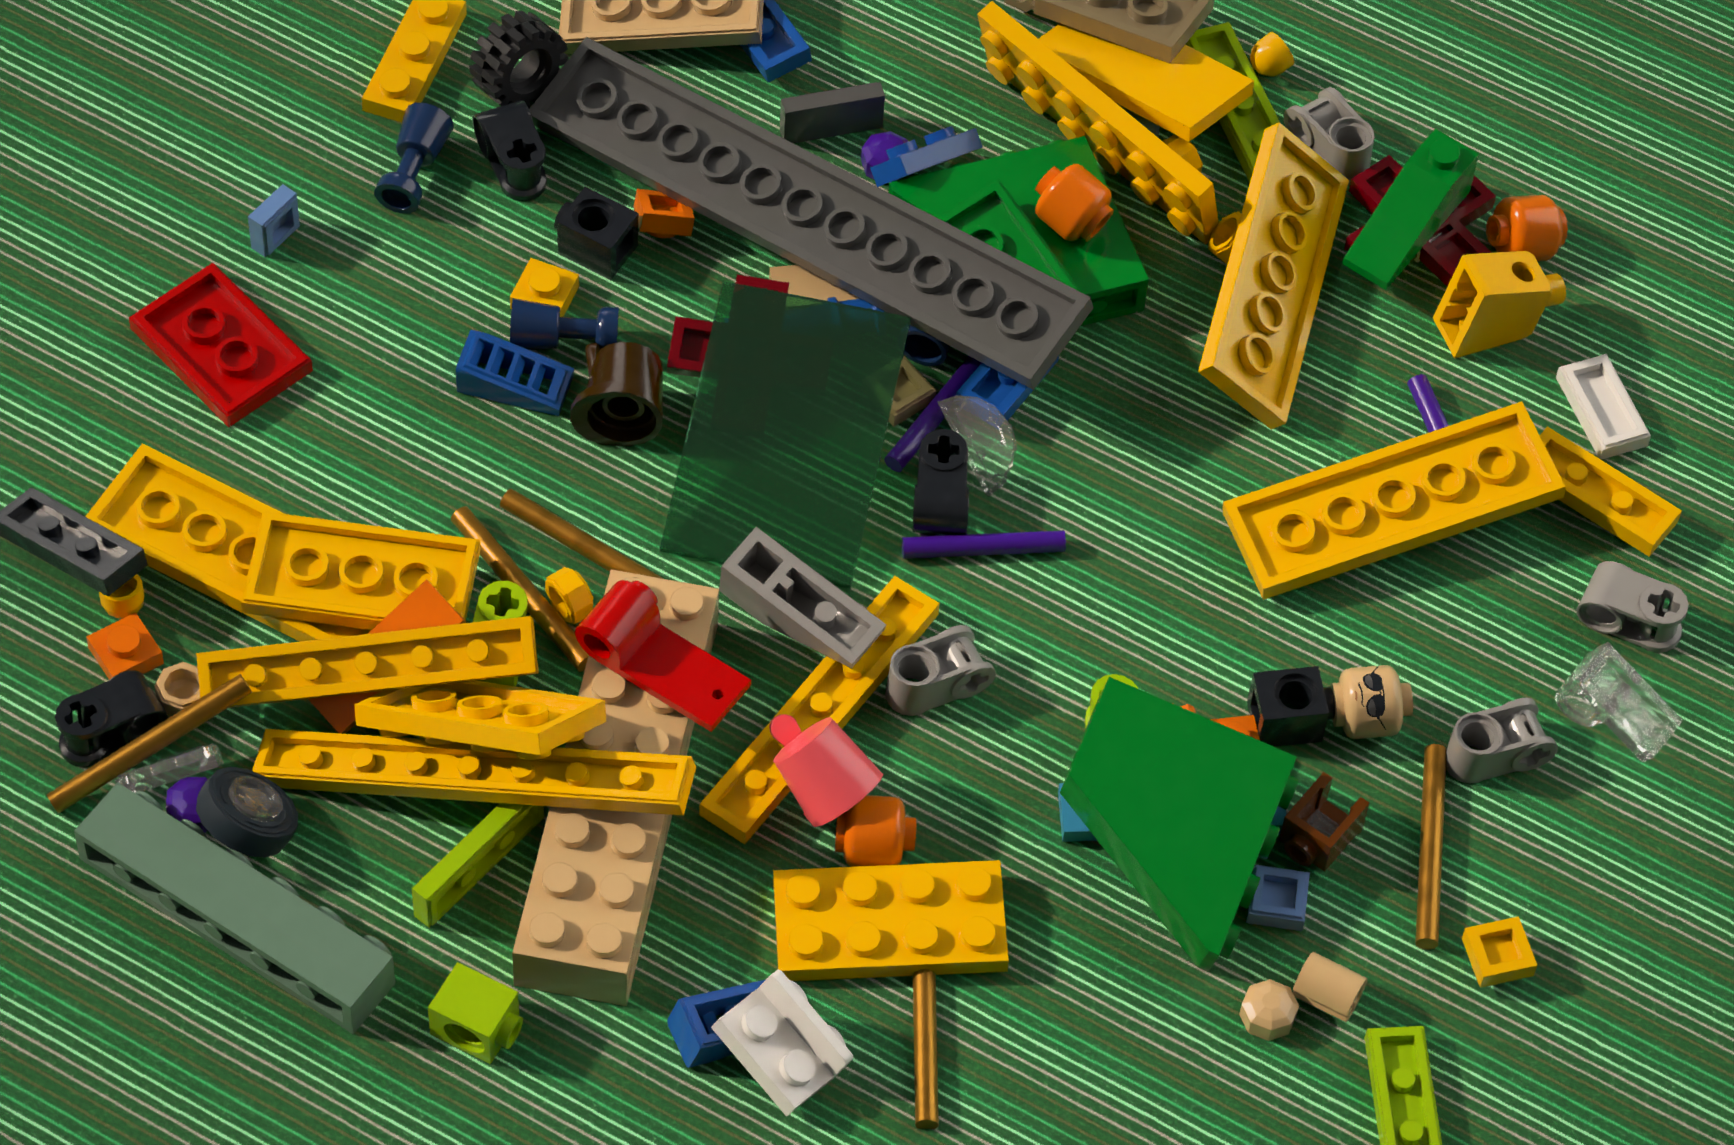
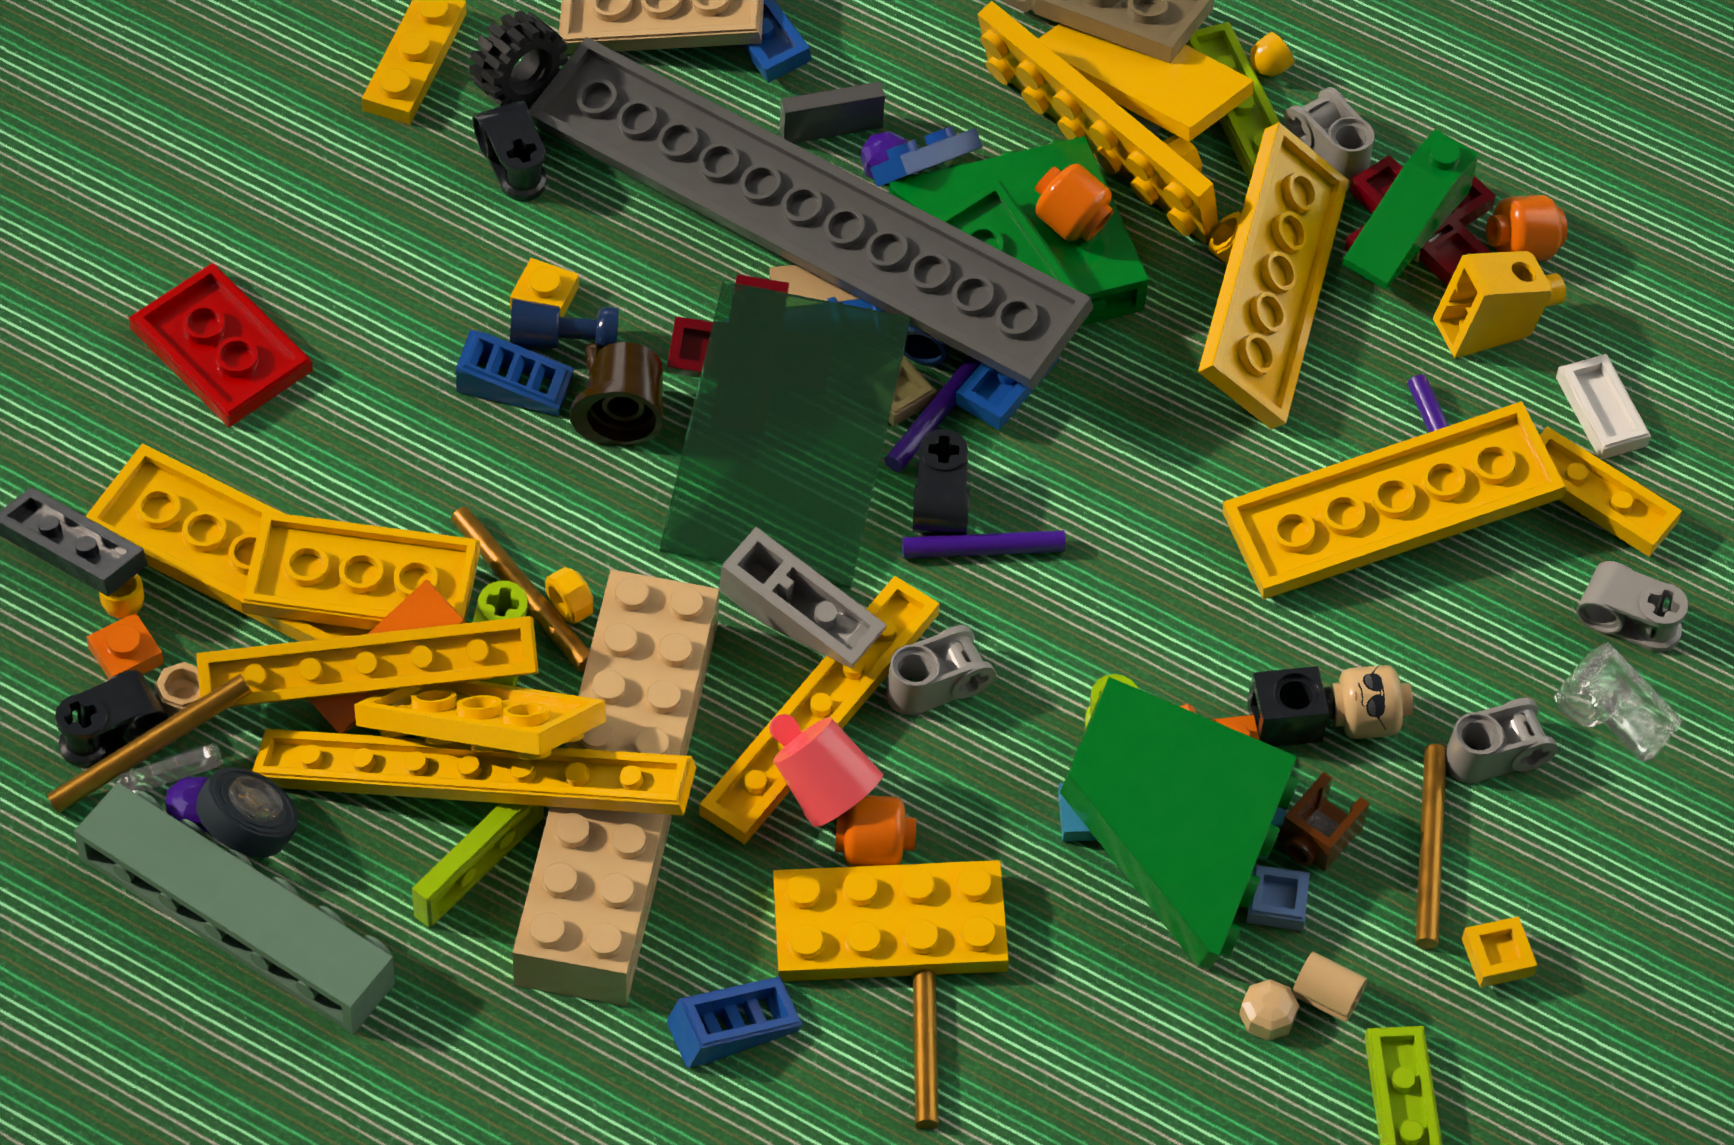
medium blue tile [248,184,300,257] -> none
dark blue piece [374,103,454,214] -> none
lime brick [428,962,523,1064] -> none
pearl gold bar [500,489,664,579] -> none
black brick [554,187,639,280] -> none
red door [574,580,751,732] -> none
orange plate [633,189,695,238] -> none
white bracket [711,969,853,1117] -> none
clear tile [937,396,1017,497] -> none

